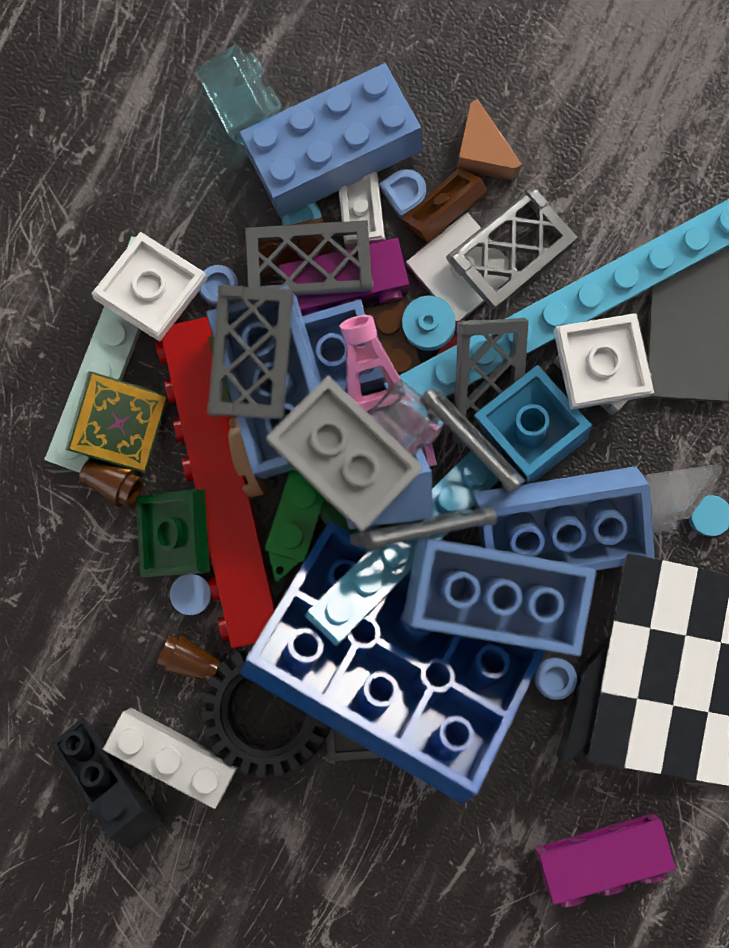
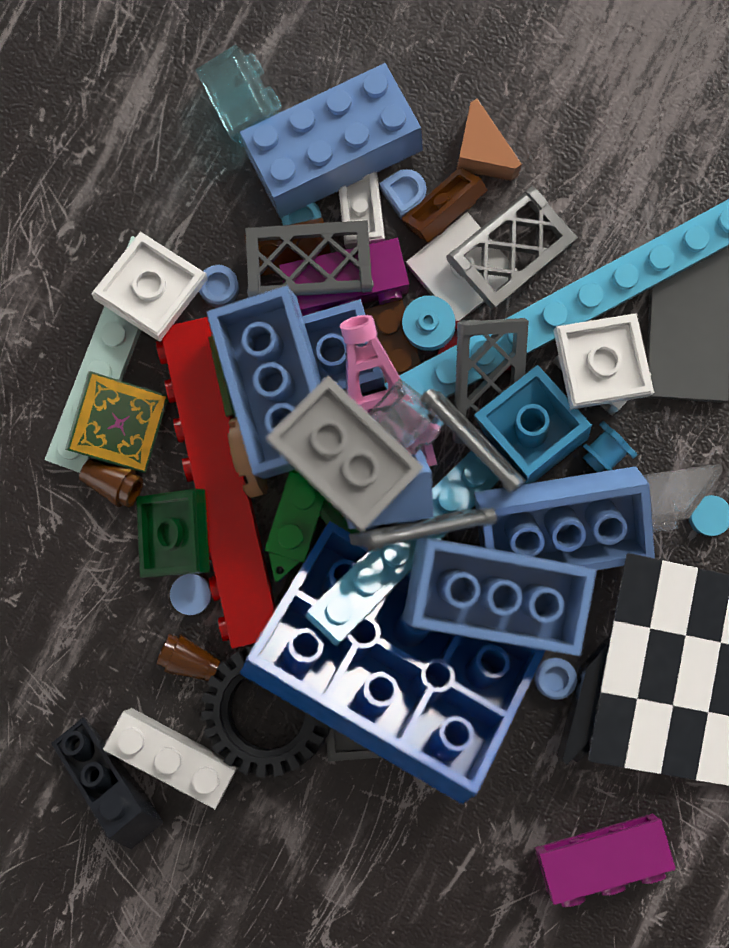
dark grey window [207,285,294,420] -> none
none -> dark azure brick [583,421,638,473]

